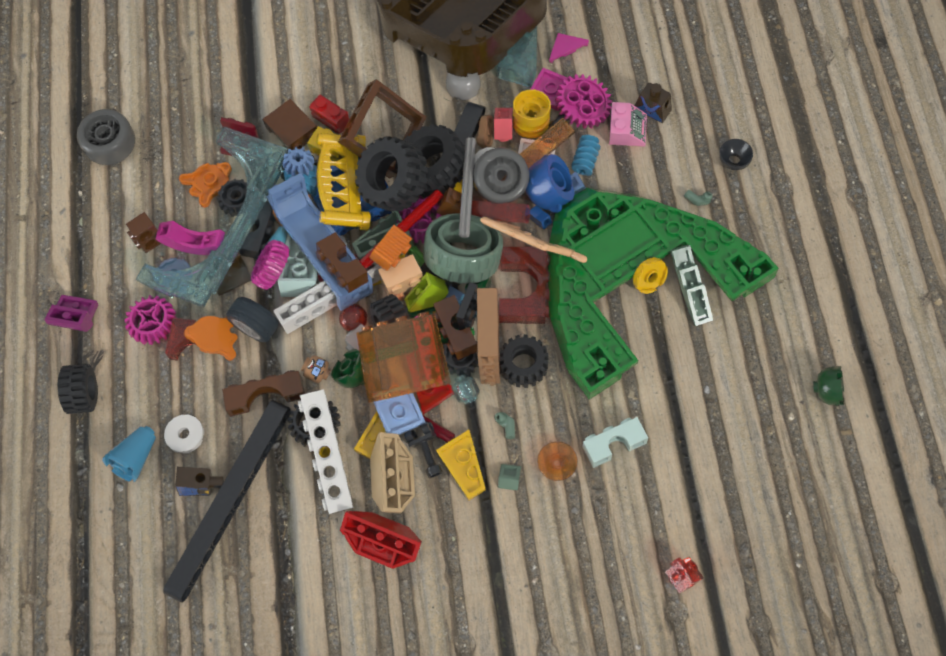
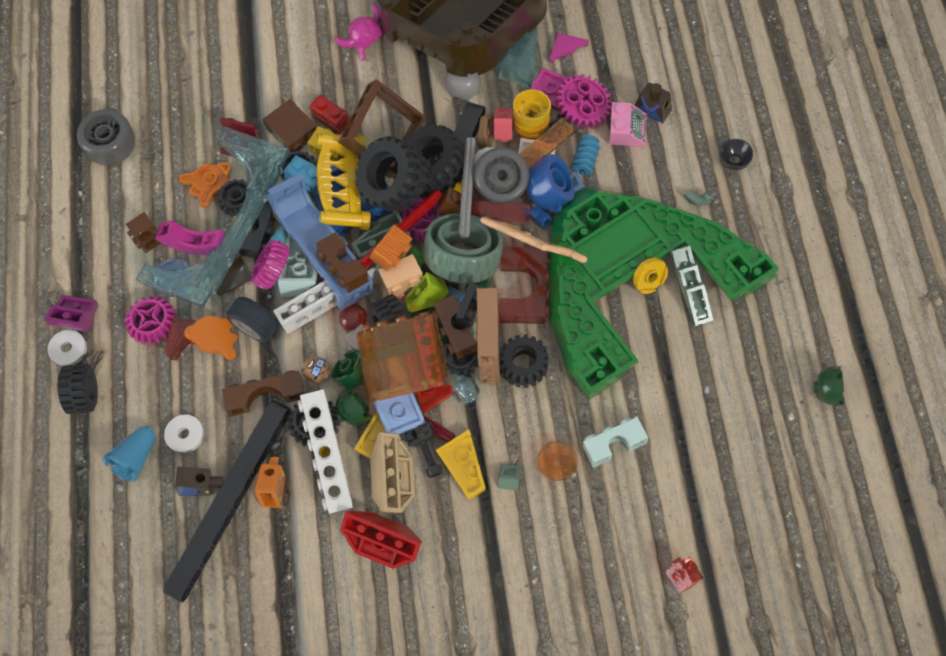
medium blue gear [282,147,315,176] -> none
sand green arm [494,412,515,439] -> none
none -> white tile [48,330,87,366]
none -> orange torso [255,457,285,508]
none -> dark pink piece [334,3,385,61]
none -> dark green cylinder [336,386,372,426]

